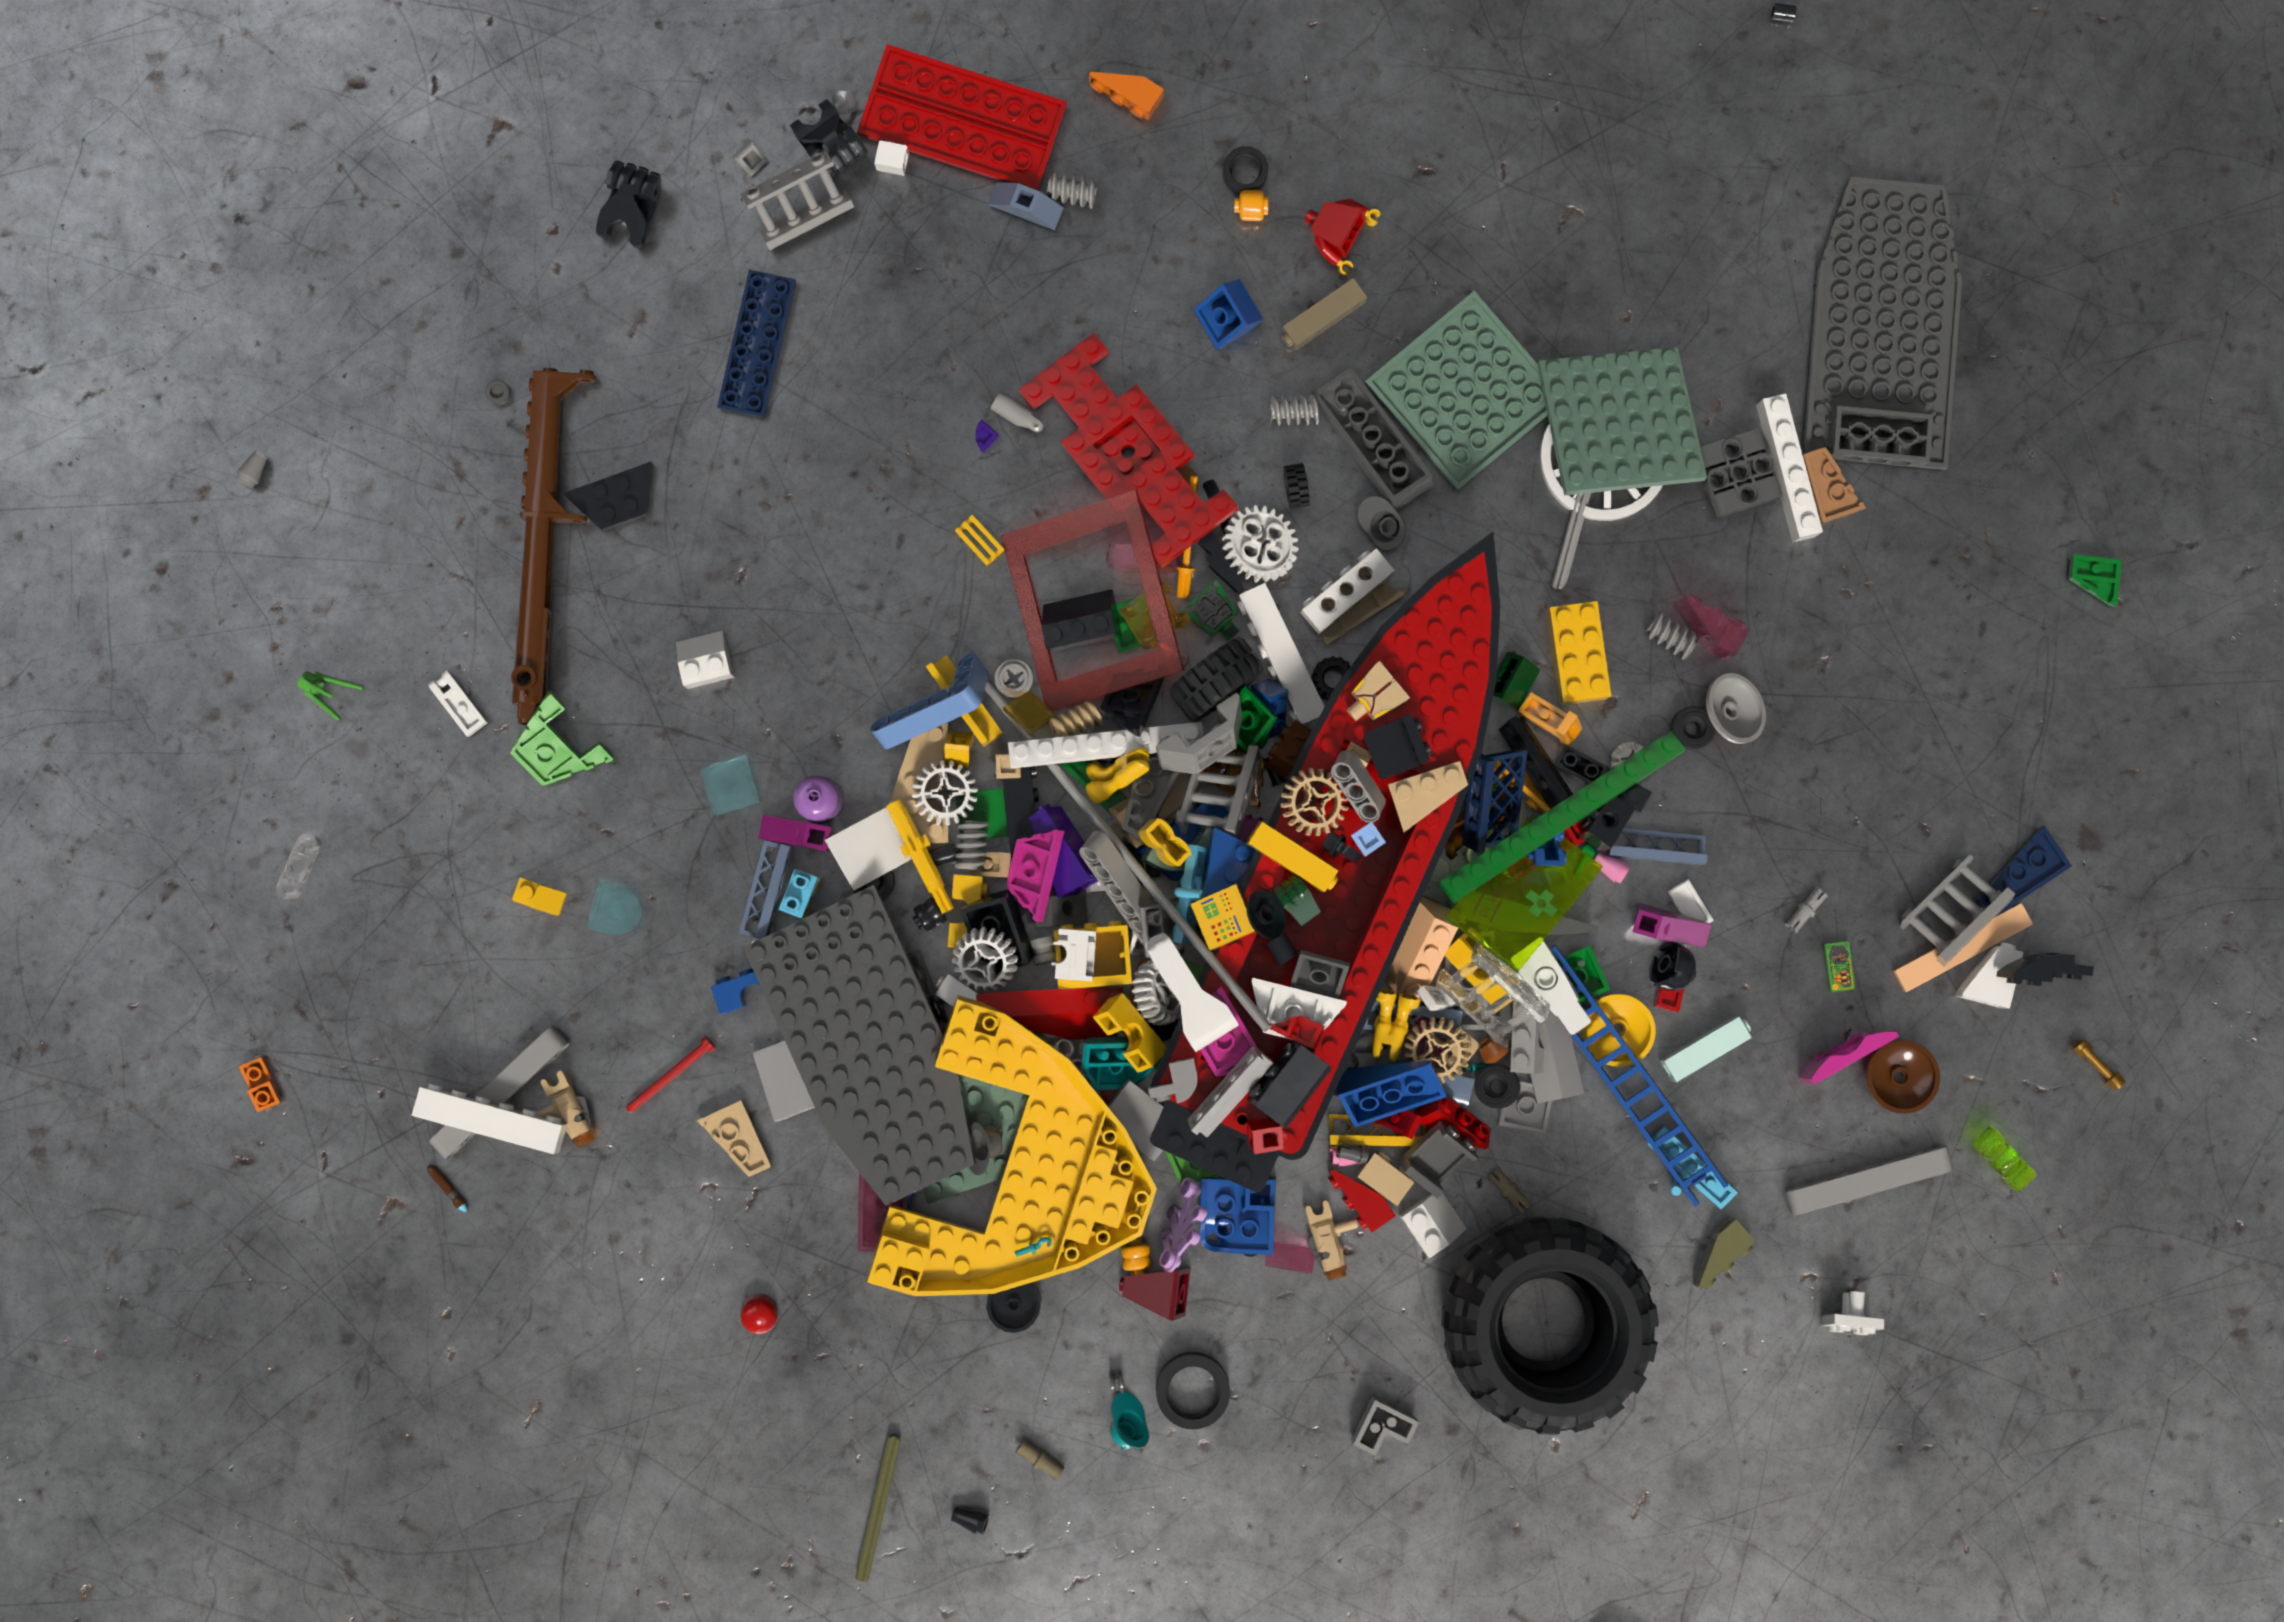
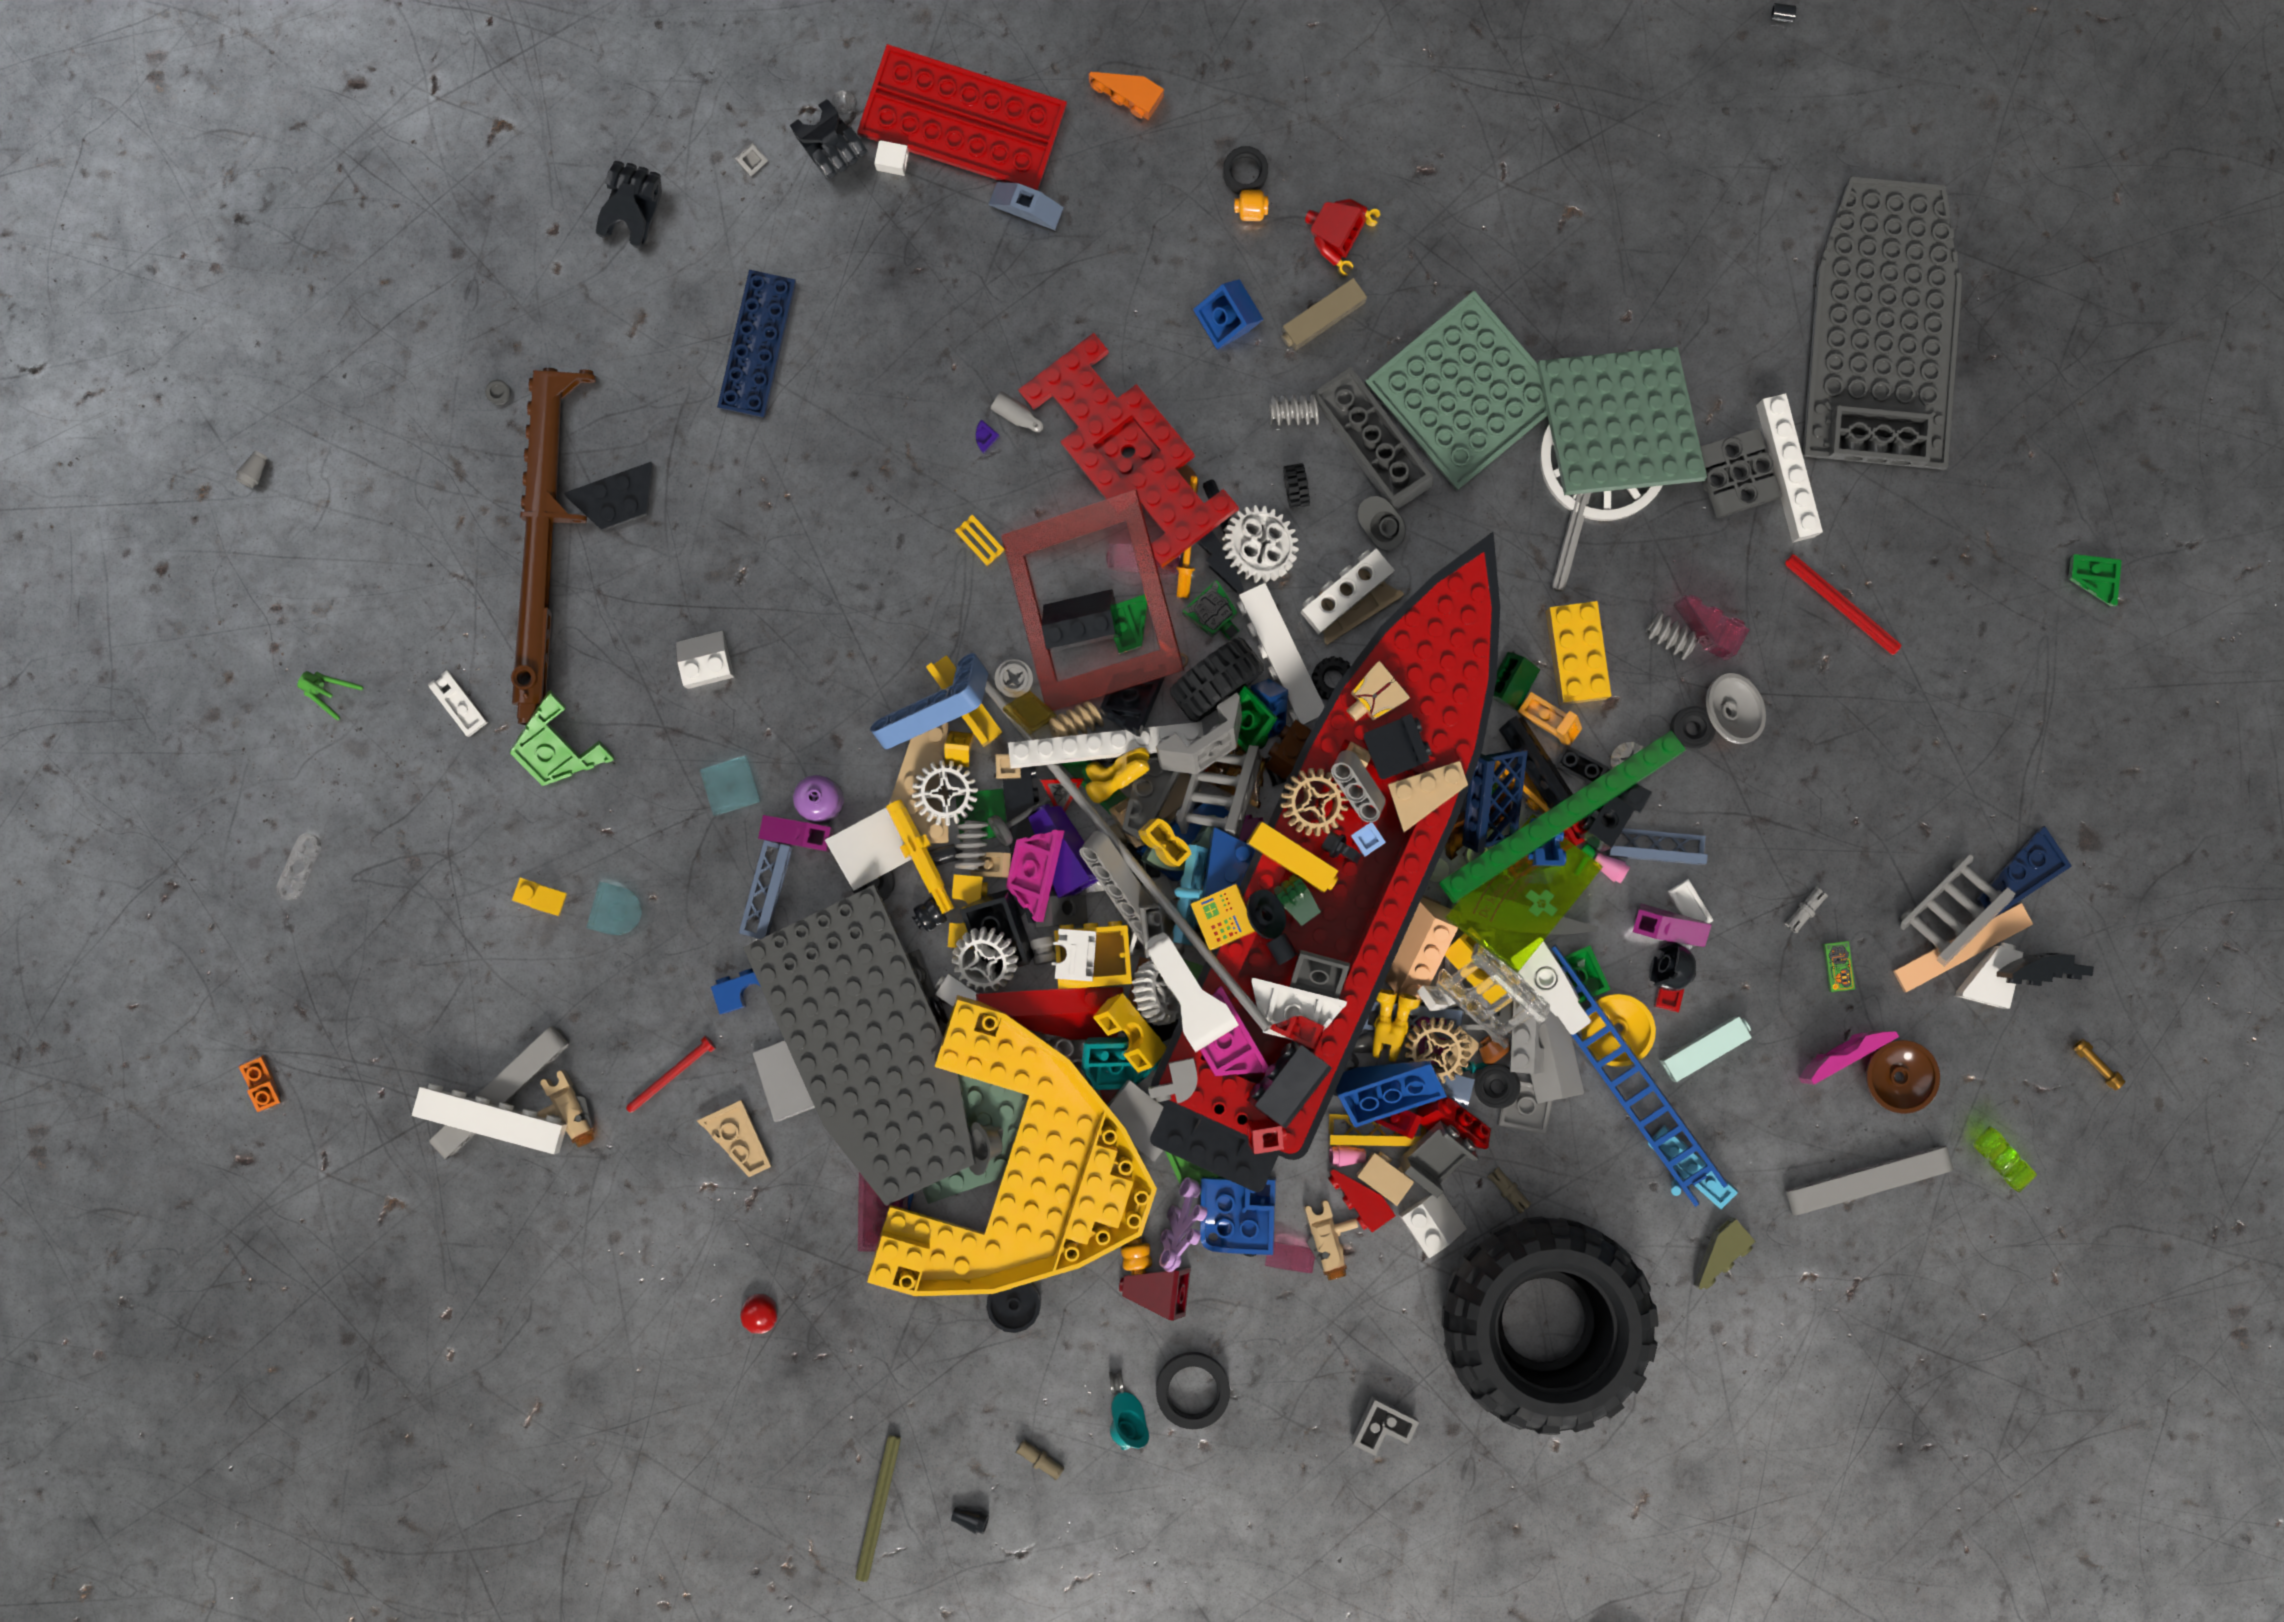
reddish brown piece [427,1165,467,1212] -> none
light grey fence [741,150,854,250] -> none
medium azure hips [778,869,822,919] -> none
teal hand [1014,1237,1052,1257] -> none
light grey piece [1046,170,1097,209] -> none
clear yellow panel [1119,581,1192,650] -> none
light grey fence [1187,1045,1274,1138] -> none
dark grey pin [1336,1142,1369,1165] -> none
medium nougat wing [1802,447,1866,523] -> none
white plate [1821,1291,1884,1335] -> none
none -> dark grey piece [988,778,1084,847]
none -> red axle [1785,554,1902,655]

